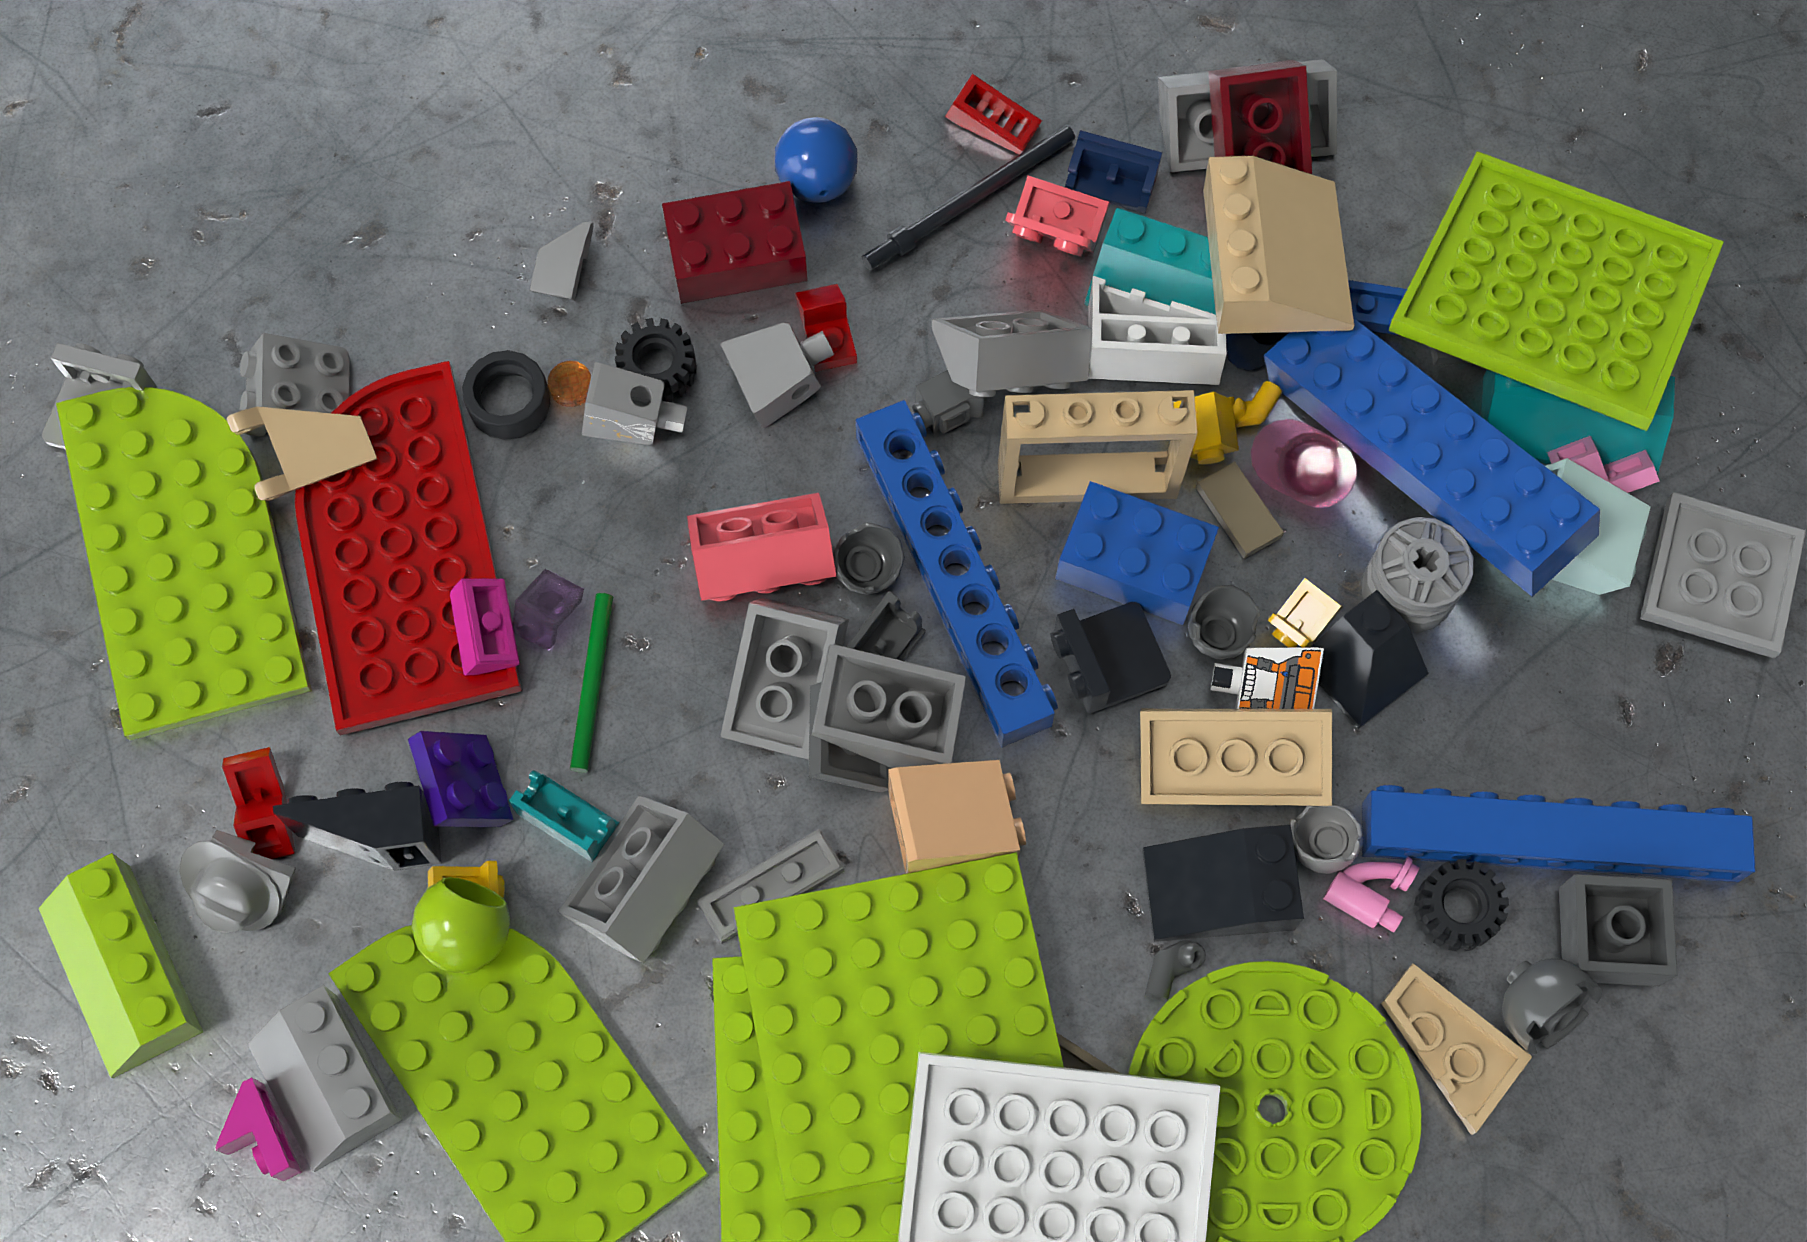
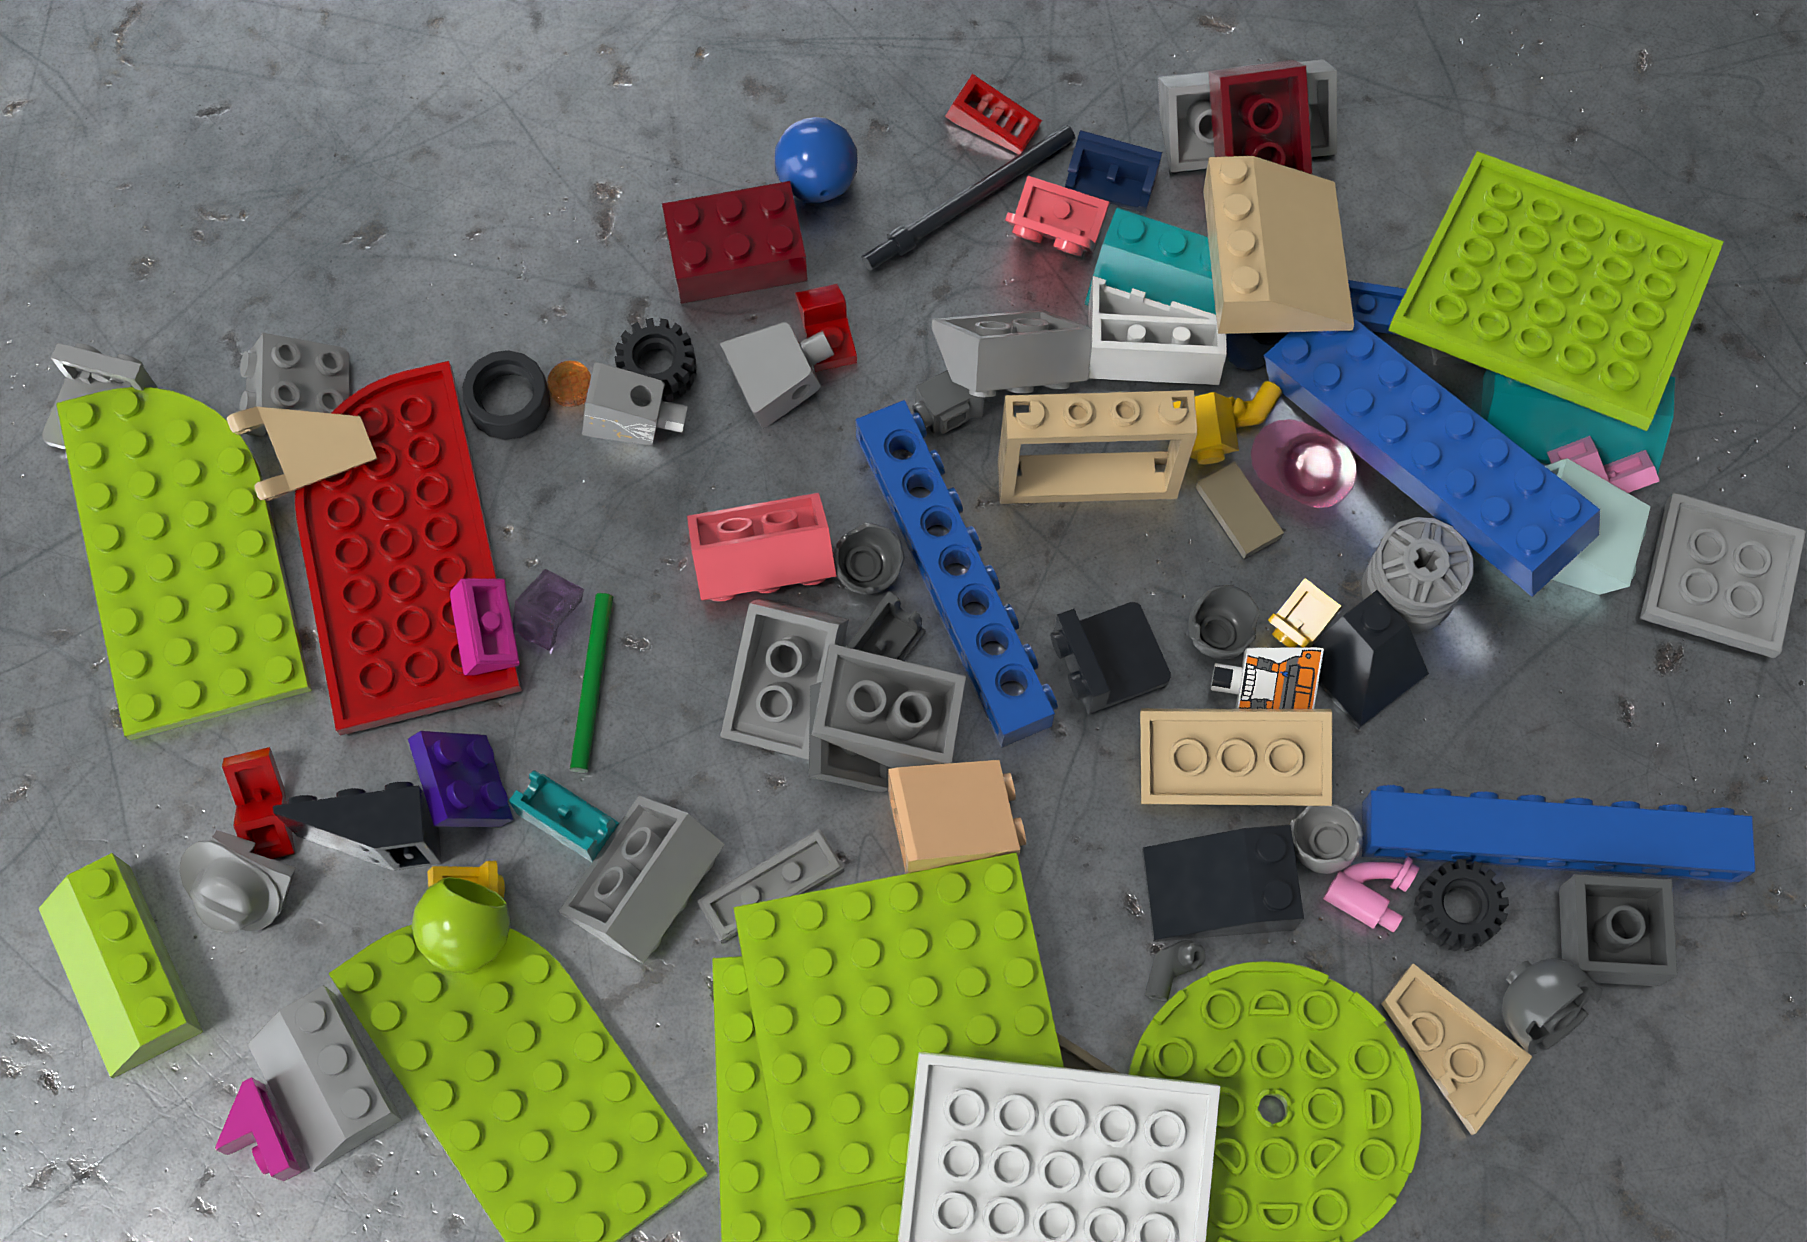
light grey slope [529,222,594,301] -> none
blue brick [1056,481,1219,625] -> none

